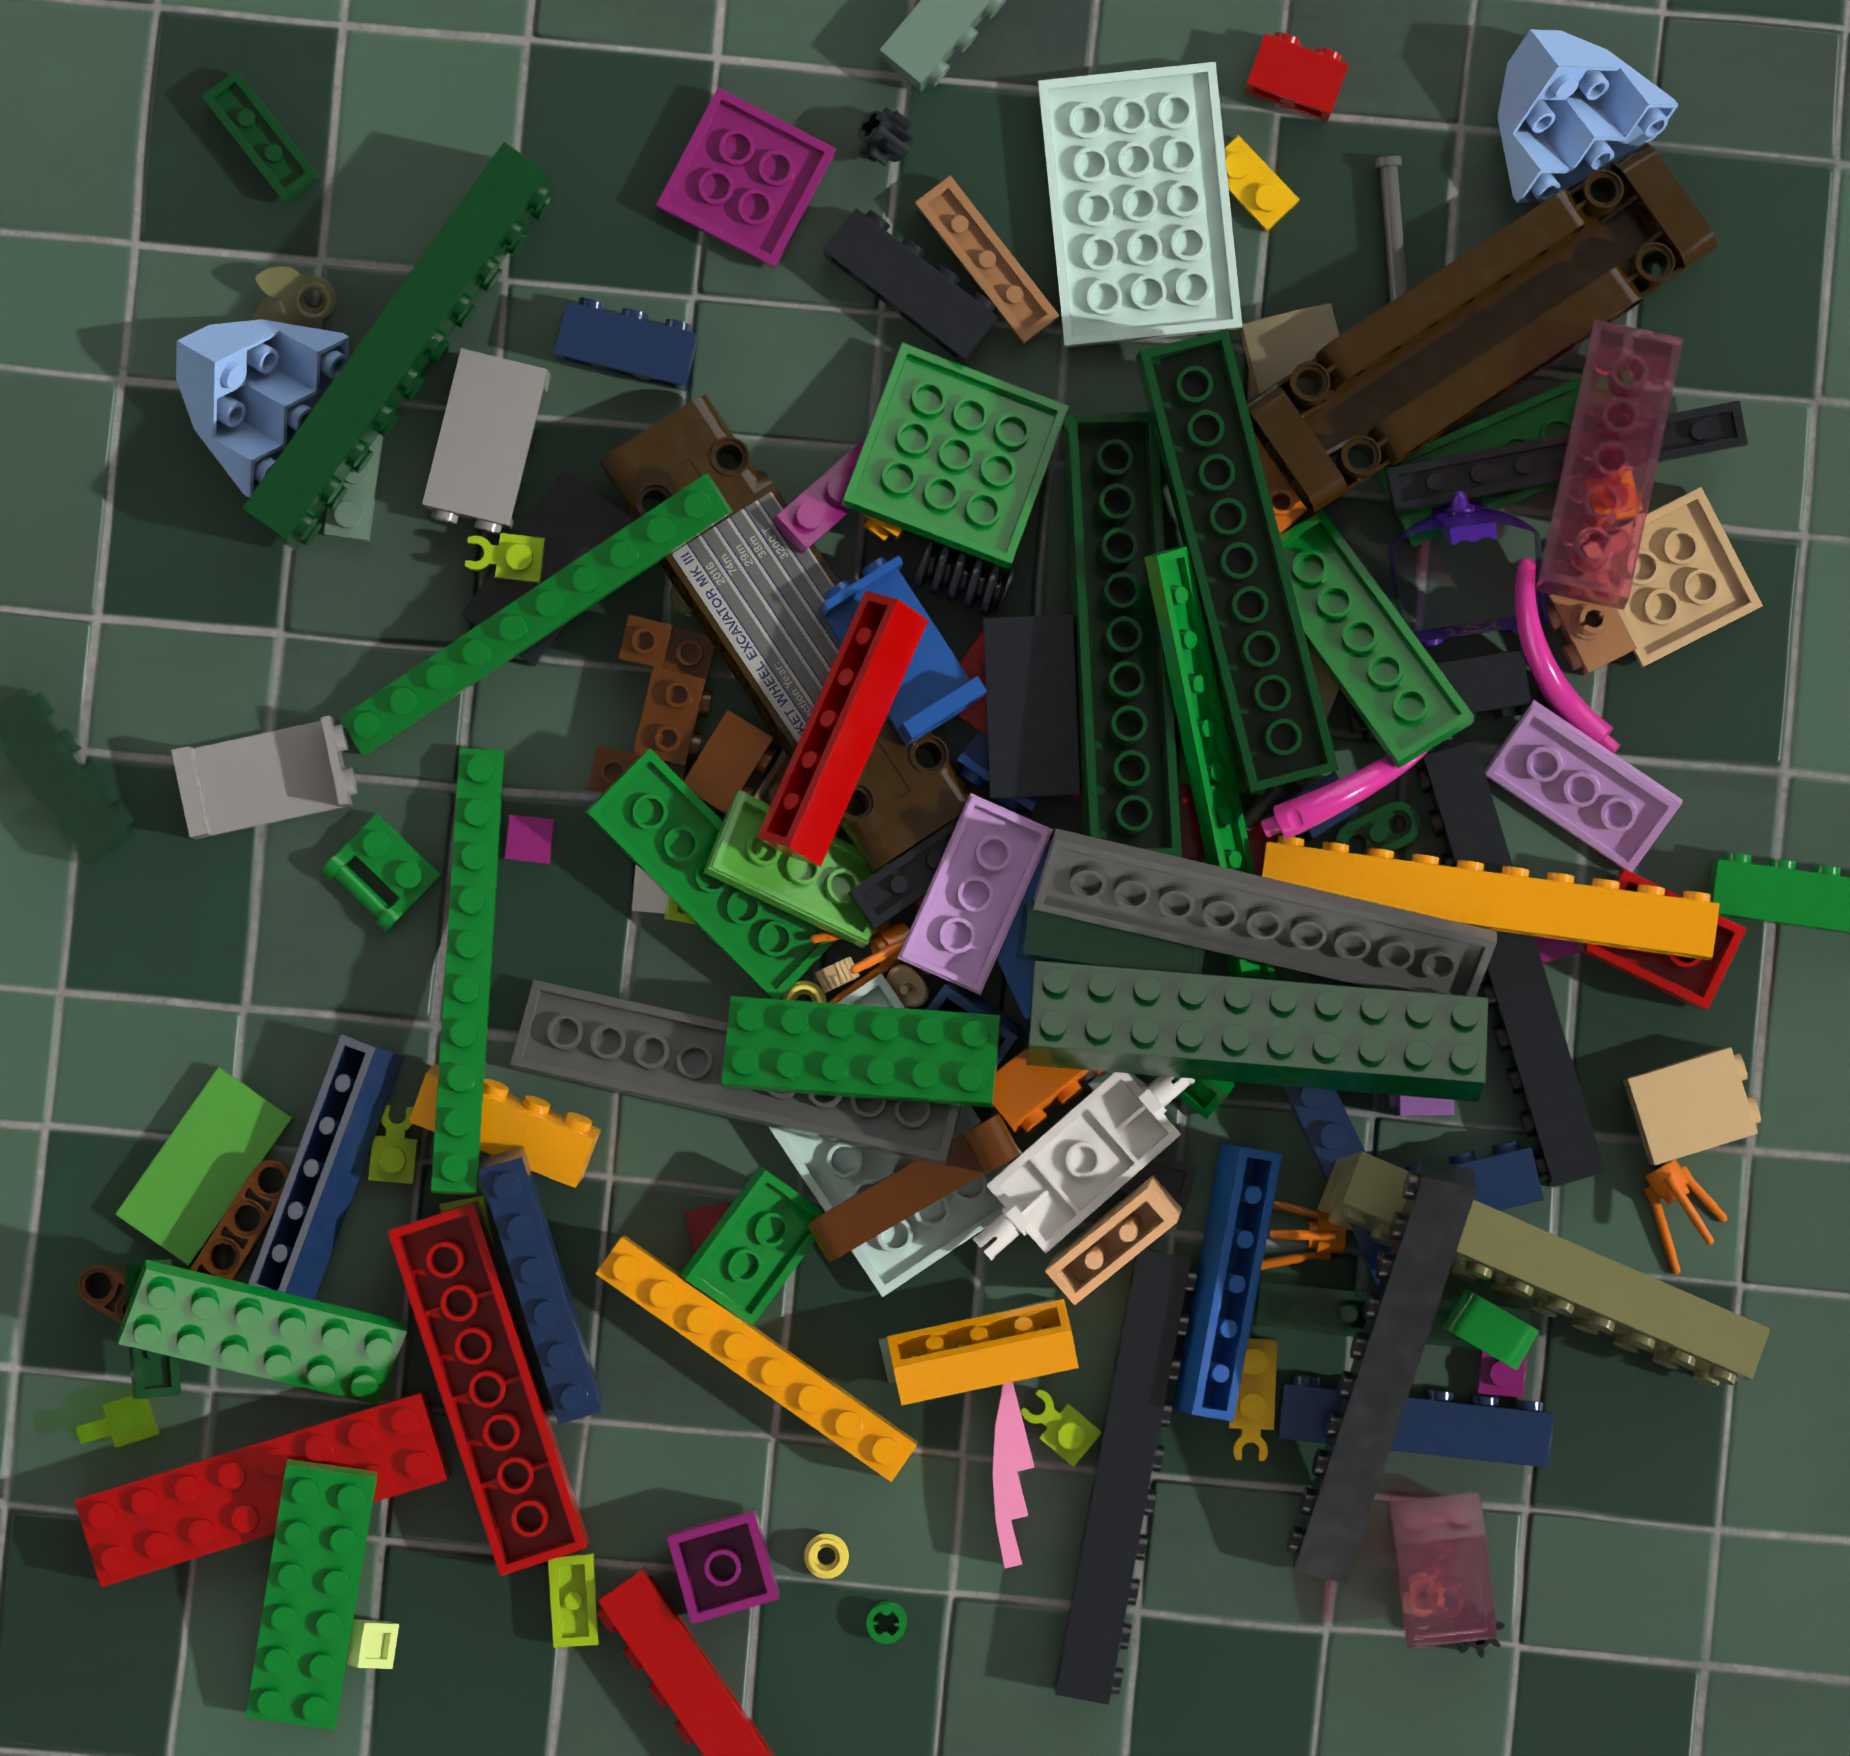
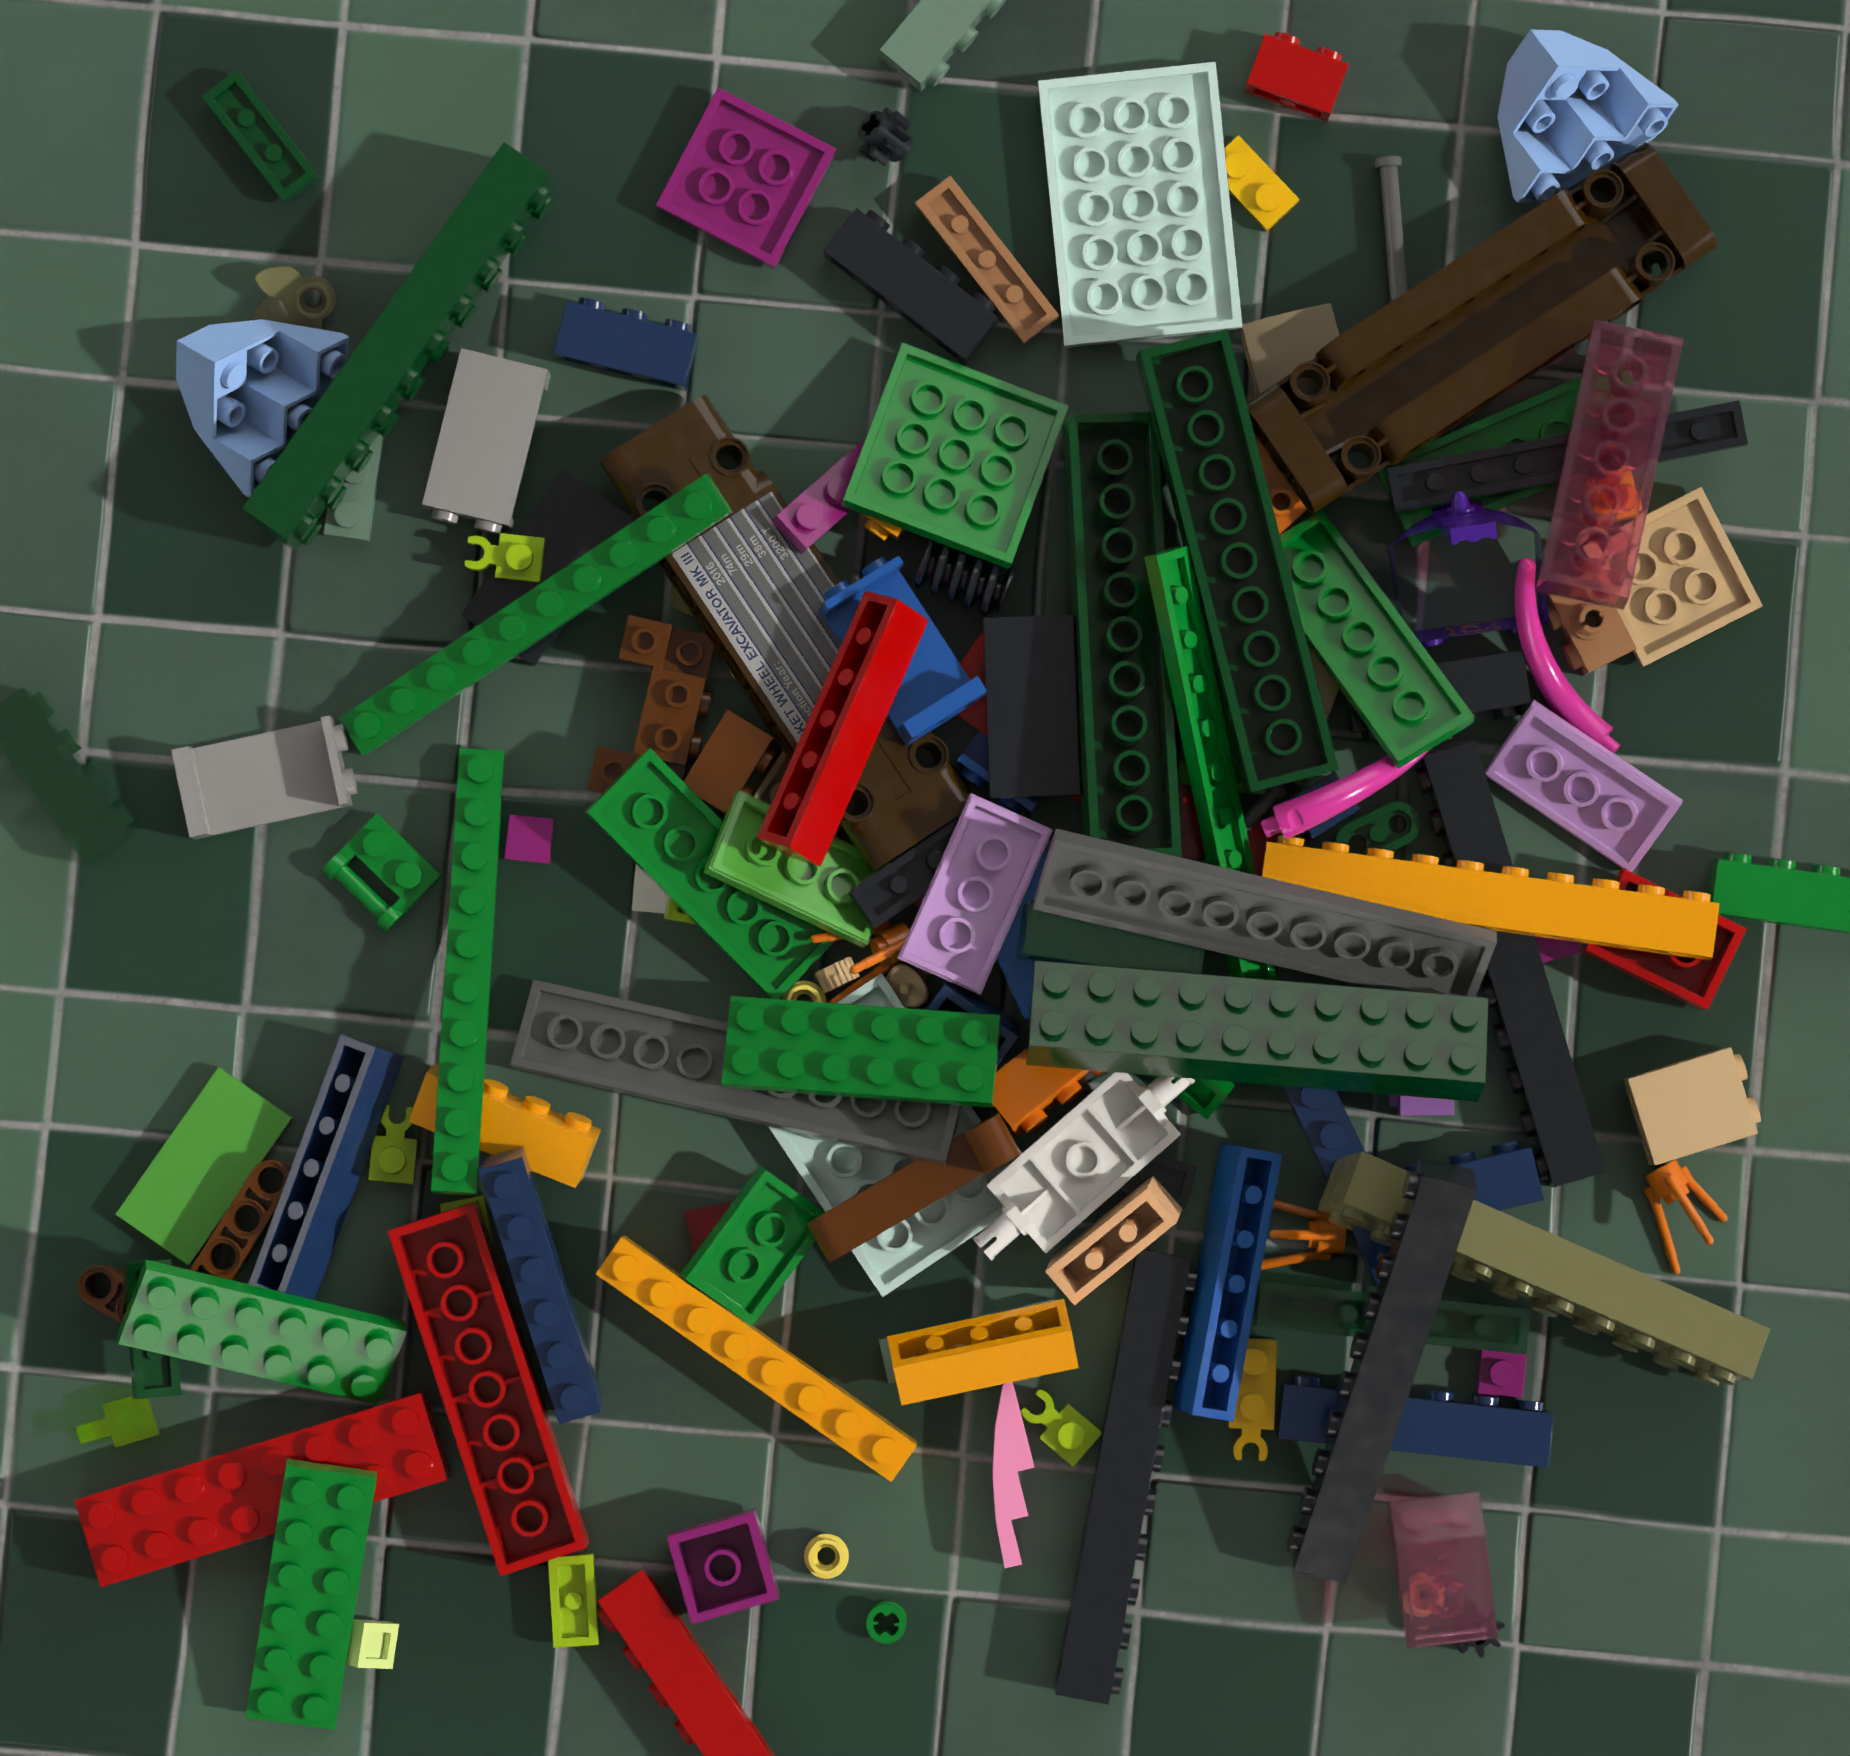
green beam [1442,1288,1539,1370] -> none

